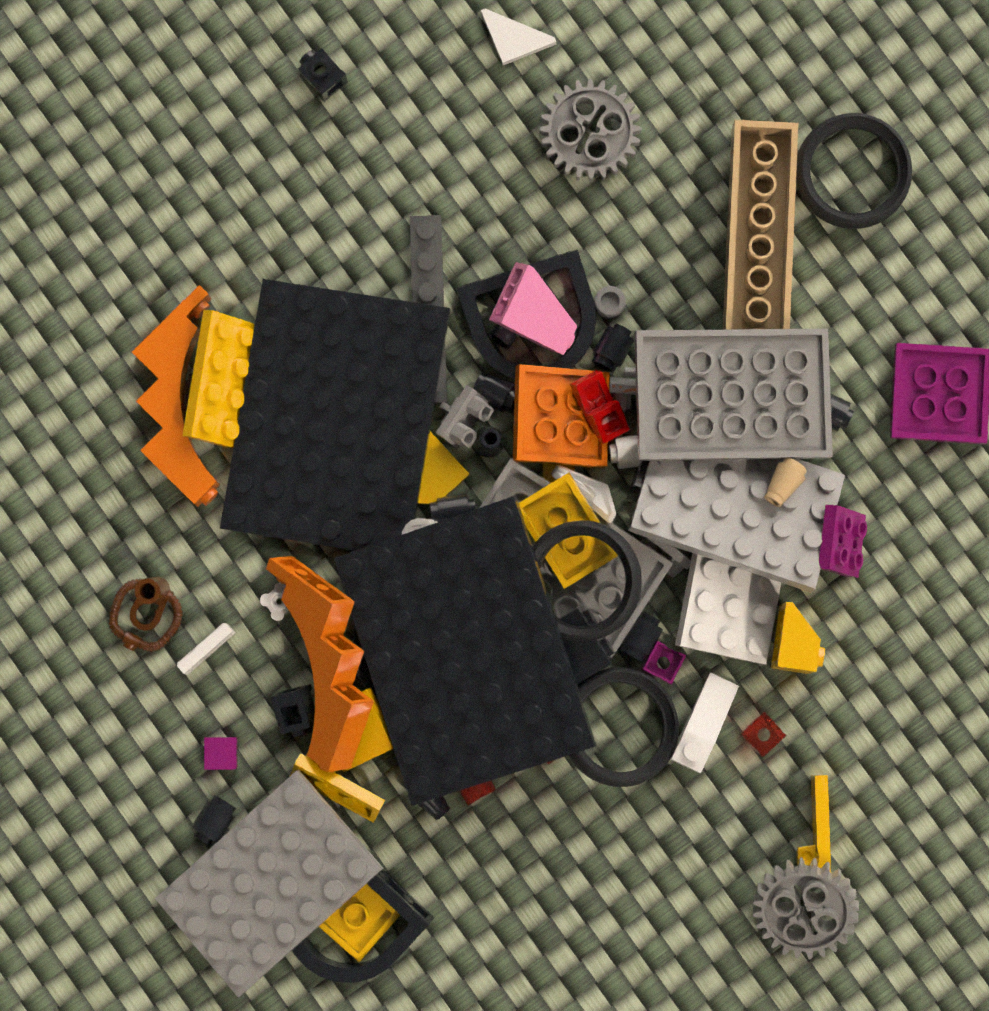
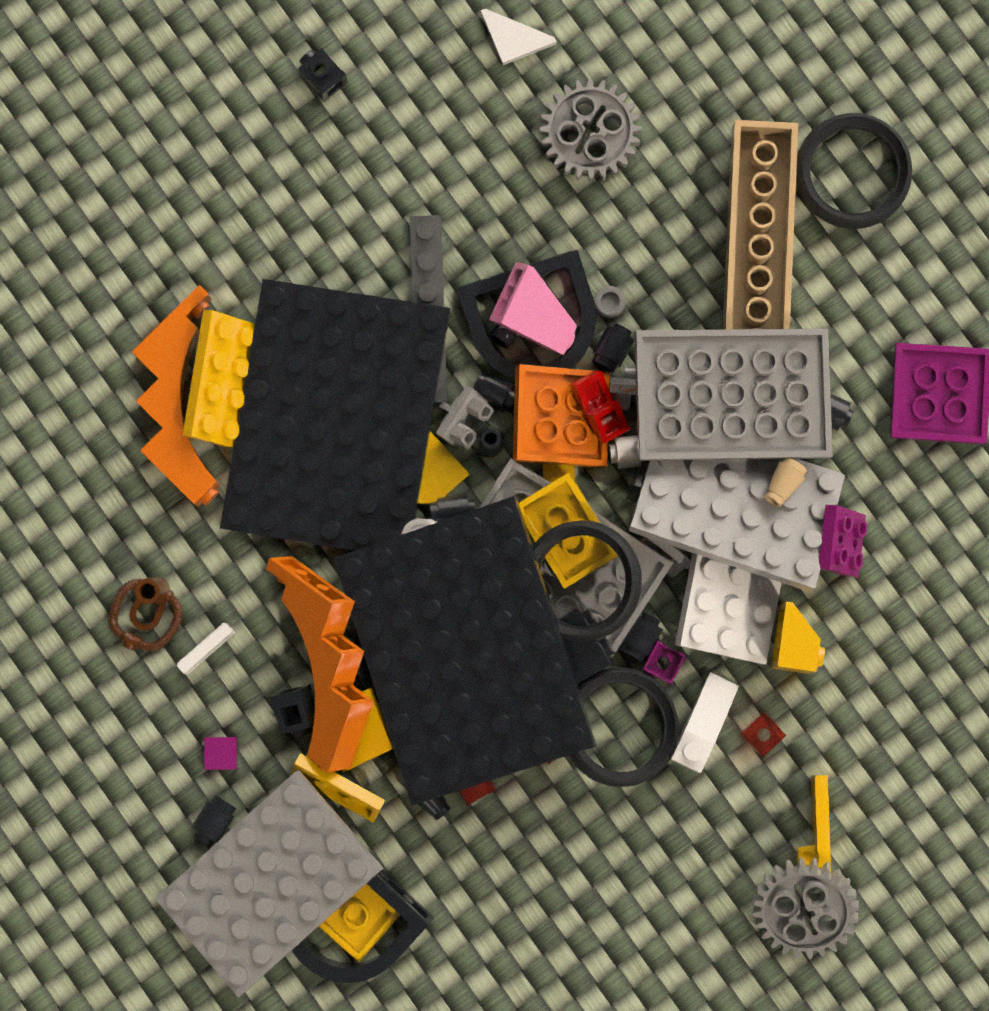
white plate [260,583,289,621] -> none
white tile [552,465,616,523] -> none

